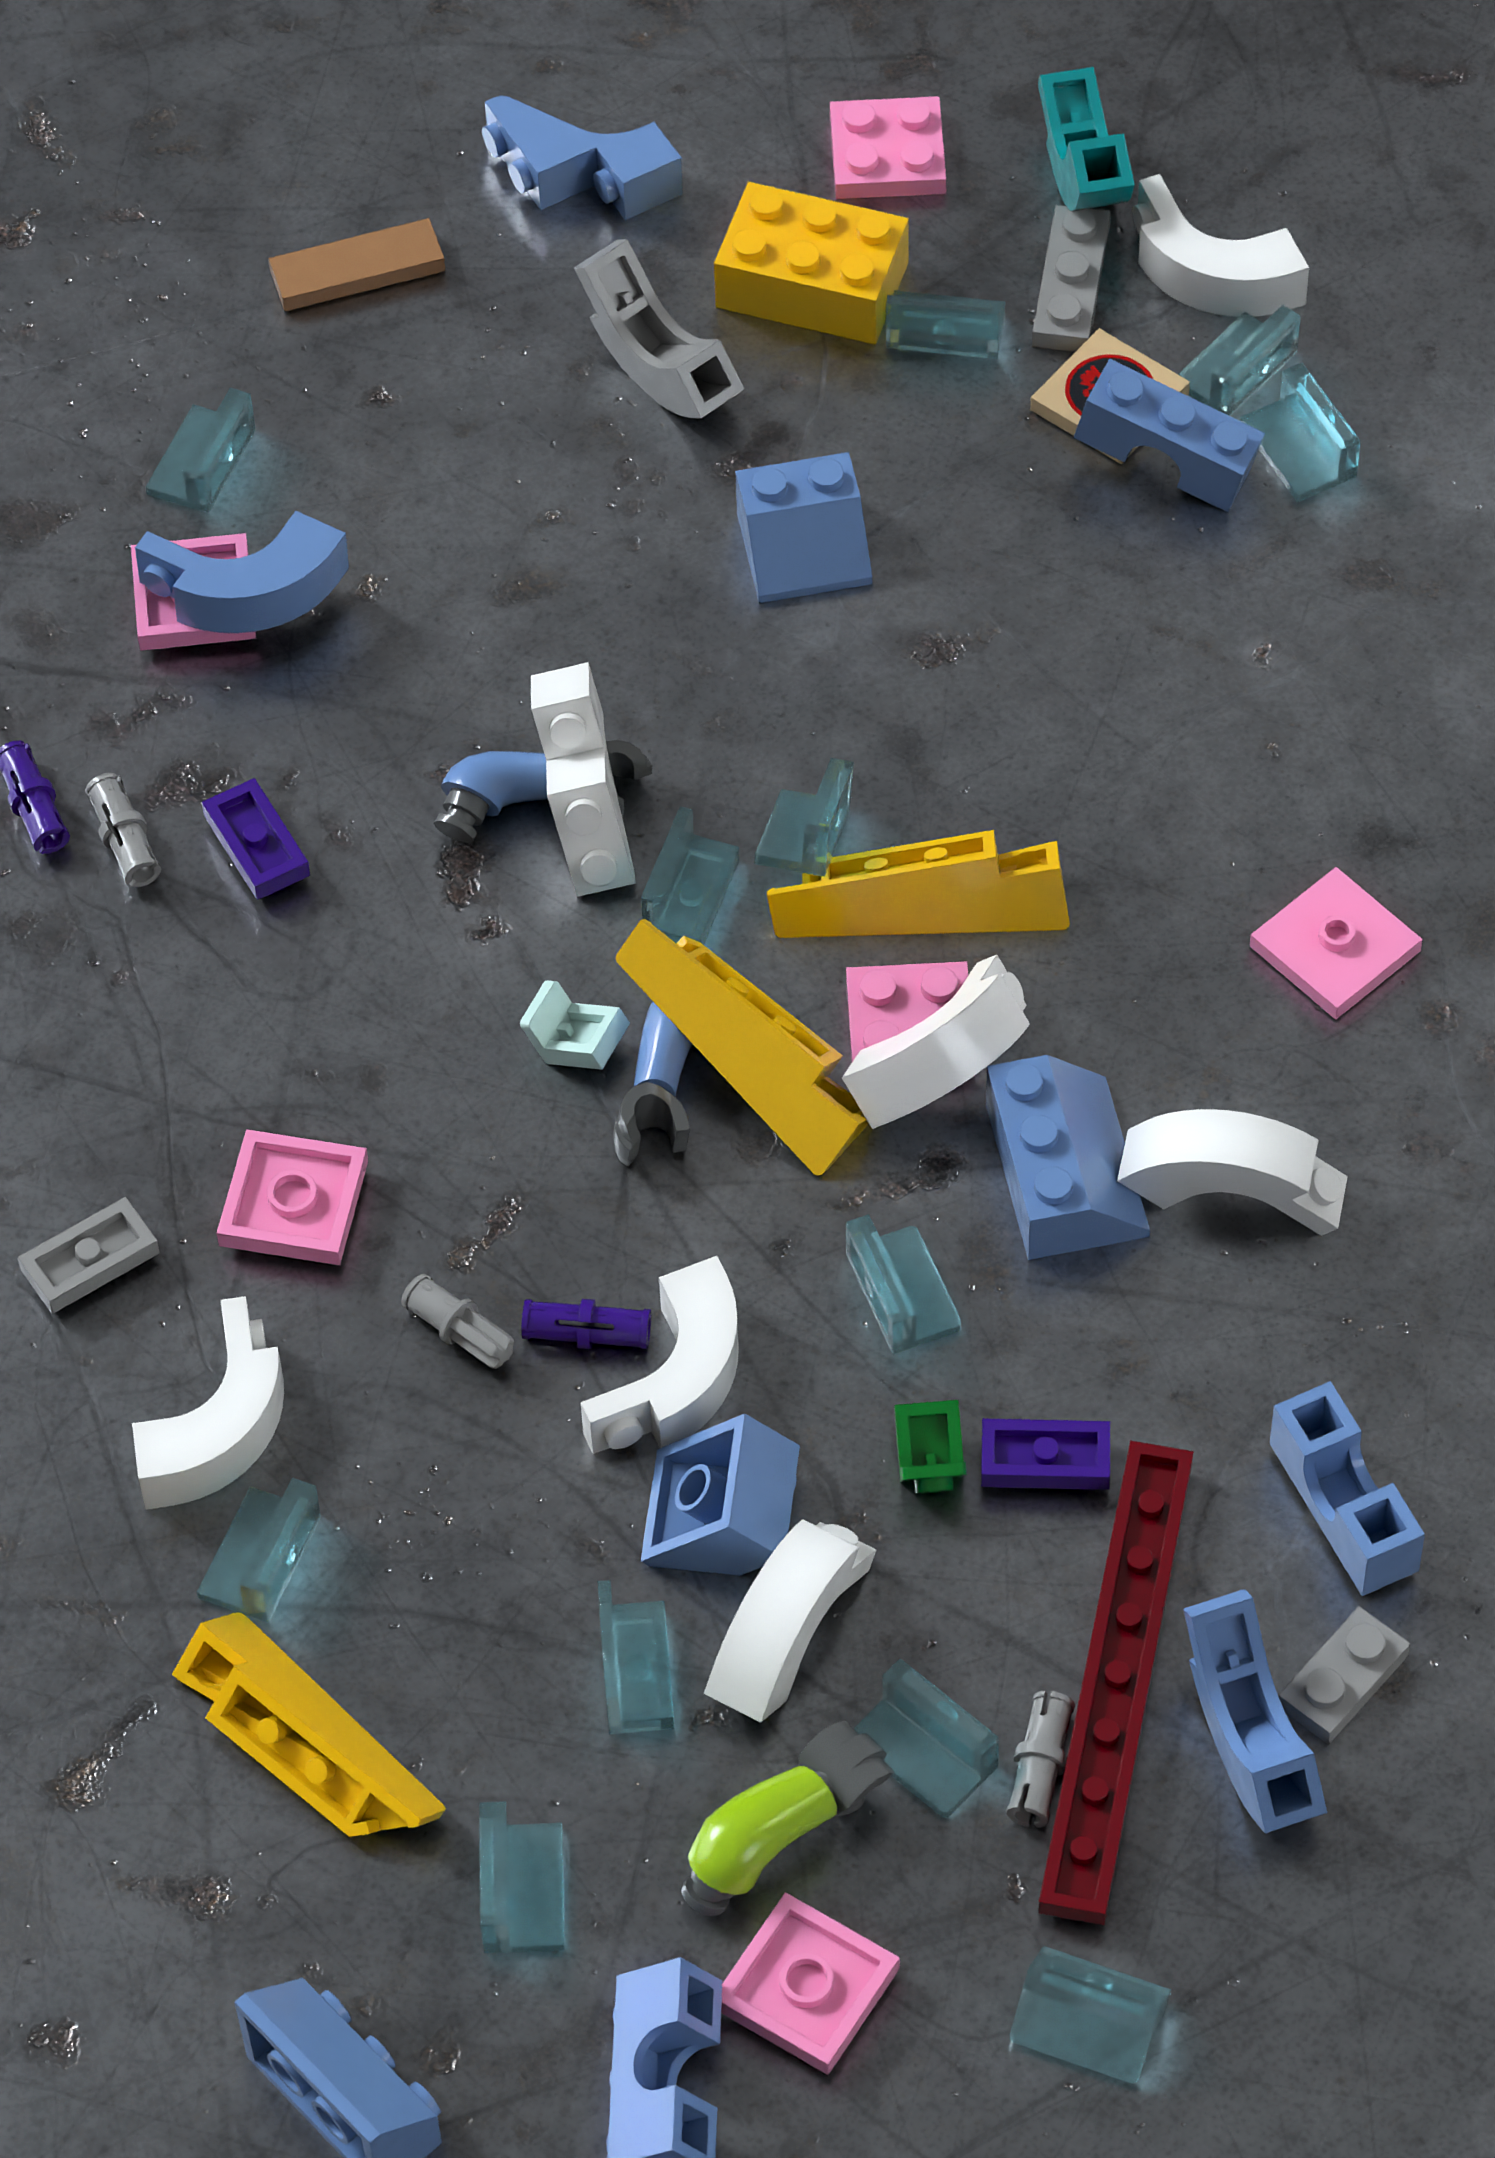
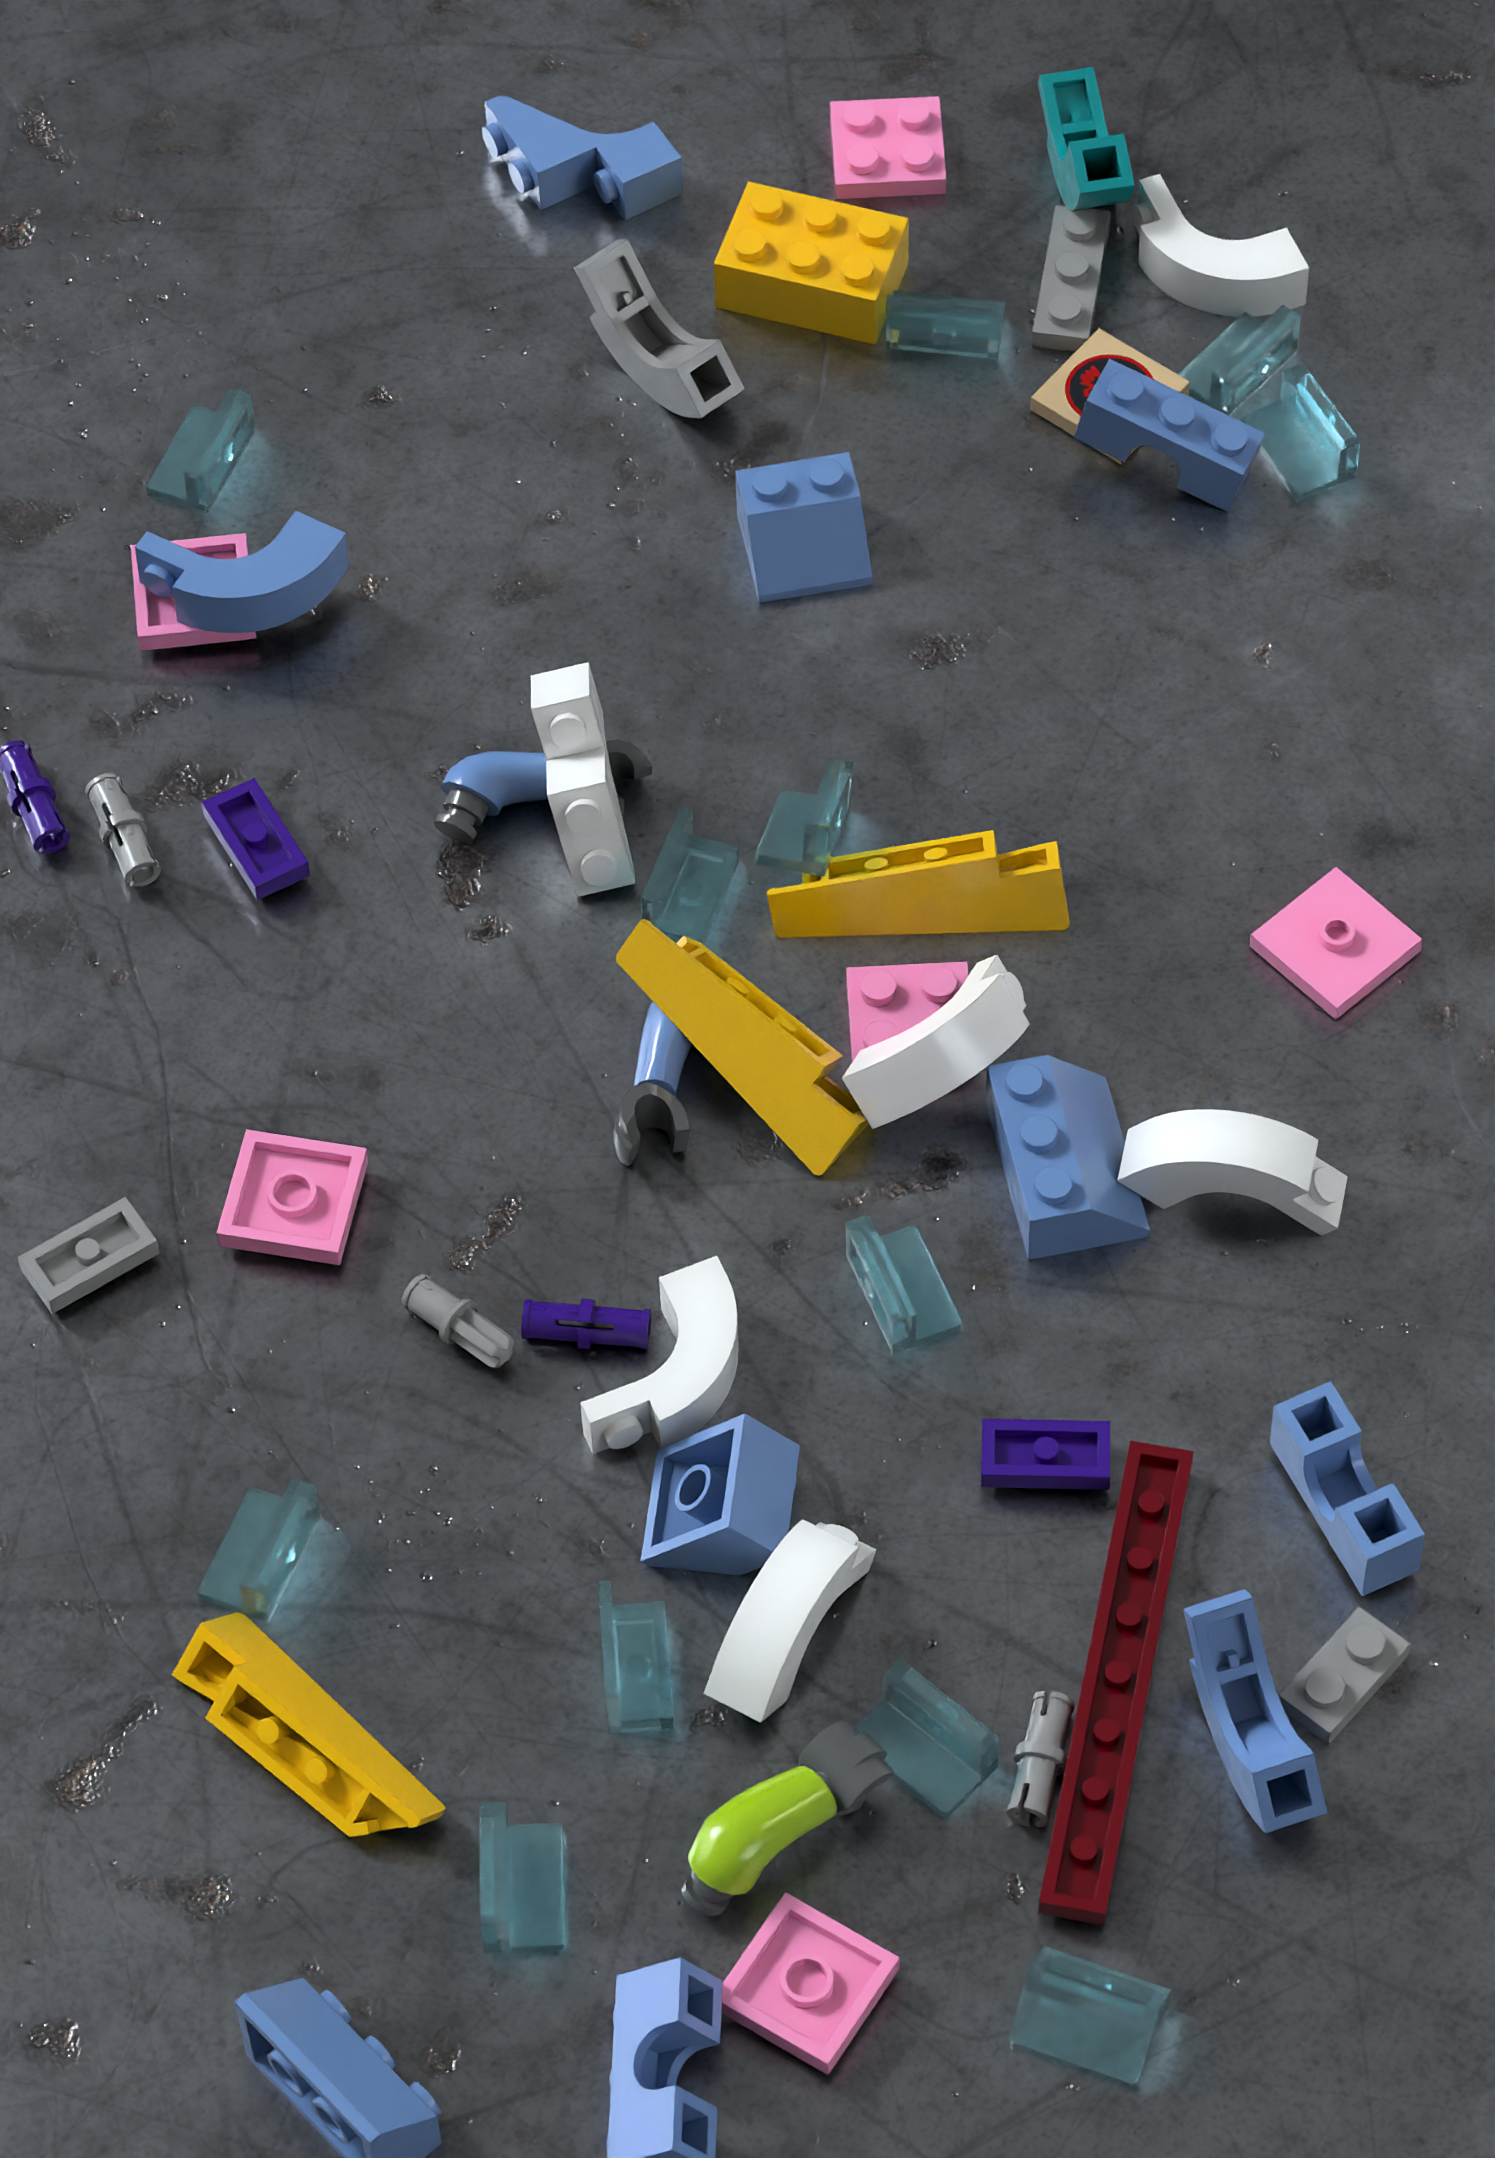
white arch [132,1296,284,1510] -> none
medium nougat tile [268,218,446,312] -> none
light aqua bracket [520,980,630,1070] -> none
green bracket [894,1400,967,1493] -> none

